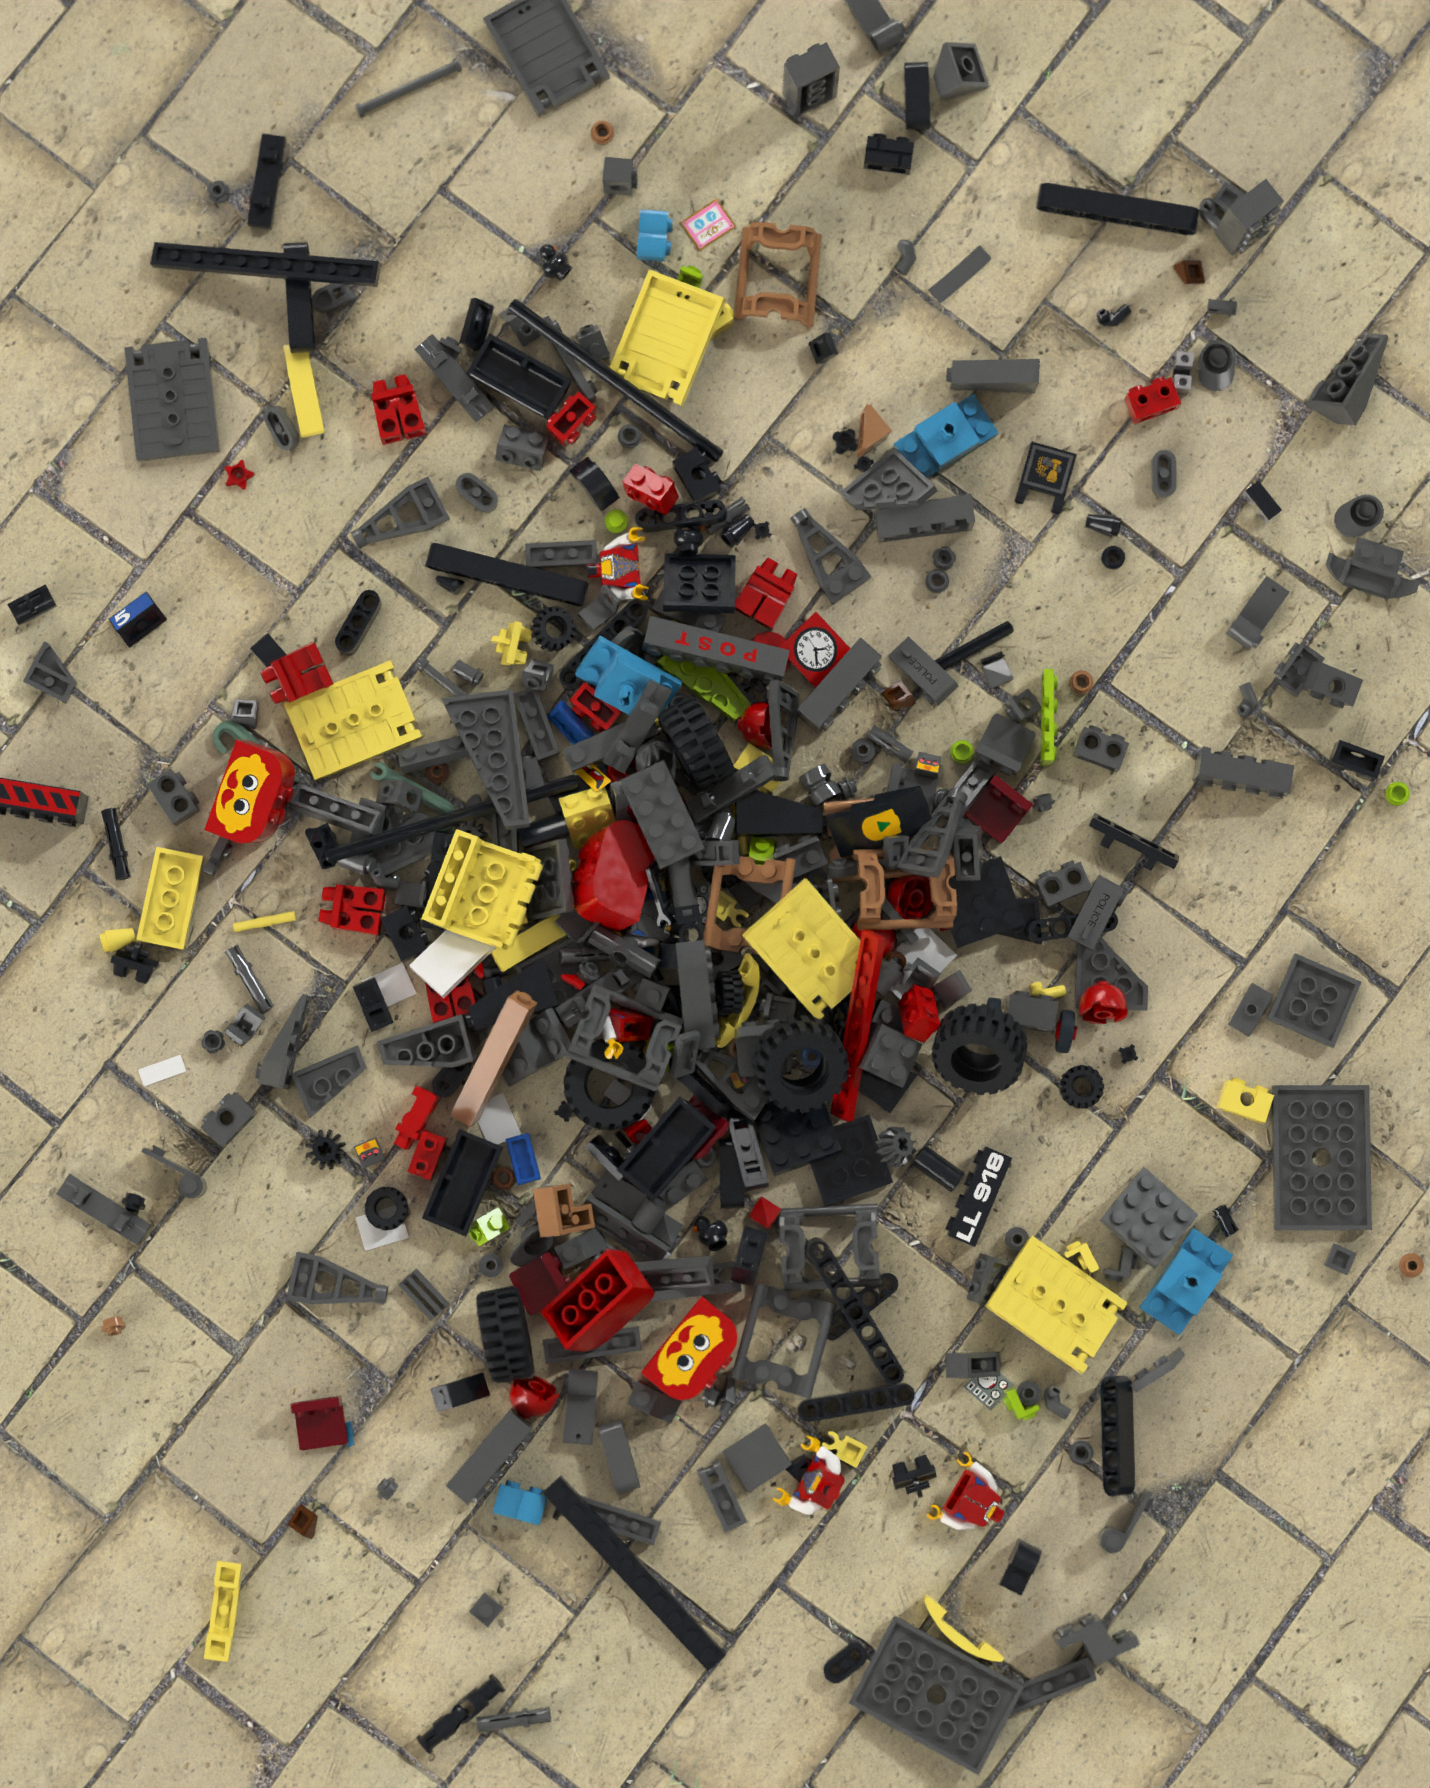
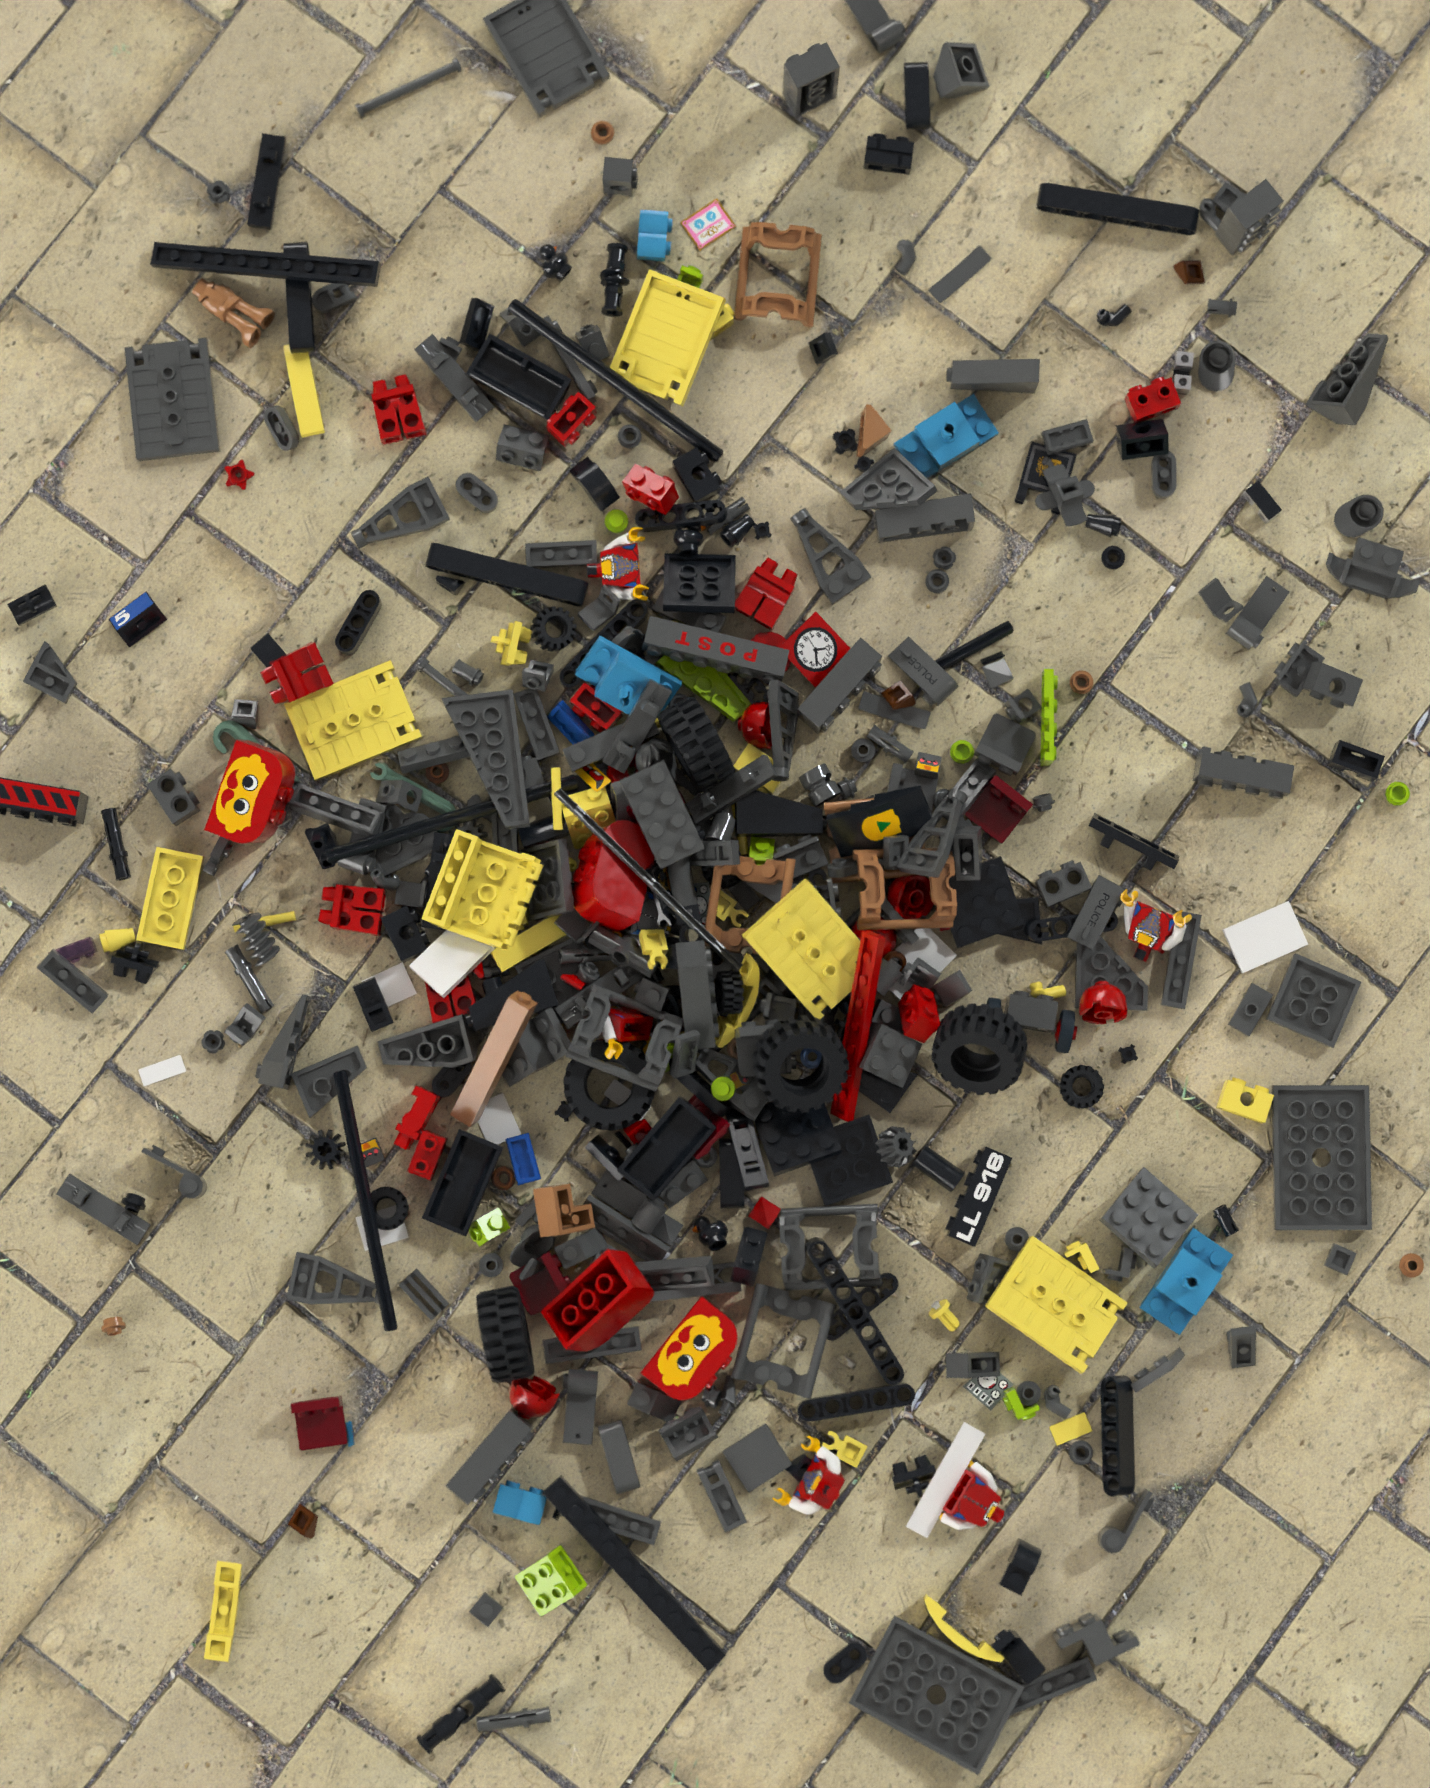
dark grey brick [201,1092,258,1148] -> none
dark grey plate [376,1477,398,1501] -> none
black brick [431,1372,490,1412] -> none
dark grey brick [1073,725,1129,773] -> none
none -> dark grey plate [37,948,109,1014]
none -> clear purple piece [48,937,98,963]
none -> medium nougat piece [192,278,275,348]
none -> dark grey piece [232,912,280,967]
none -> black axle [333,1070,398,1332]
none -> lime bracket [515,1545,587,1616]
none -> dark grey slope [519,1258,546,1280]
none -> light yellow piece [551,767,563,831]
none -> dark grey piece [554,788,743,972]
none -> black piece [600,243,630,317]
none -> light yellow plate [638,929,668,970]
none -> dark grey bracket [659,1406,718,1462]
none -> lime plate [711,1077,735,1101]
none -> dark grey sticker [859,691,931,729]
none -> white sticker [906,1422,985,1538]
none -> light yellow piece [929,1299,960,1332]
none -> black bracket [991,1629,1045,1684]
none -> dark grey piece [1035,464,1095,527]
none -> dark grey plate [1041,419,1094,455]
none -> light yellow sticker [1049,1412,1092,1446]
none -> black brick [1116,419,1169,460]
none -> torso [1120,889,1192,962]
none -> dark grey plate [1161,911,1202,1009]
none -> dark grey bracket [1198,578,1244,622]
none -> white tile [1222,901,1308,973]
none -> dark grey slope [1227,1326,1256,1368]

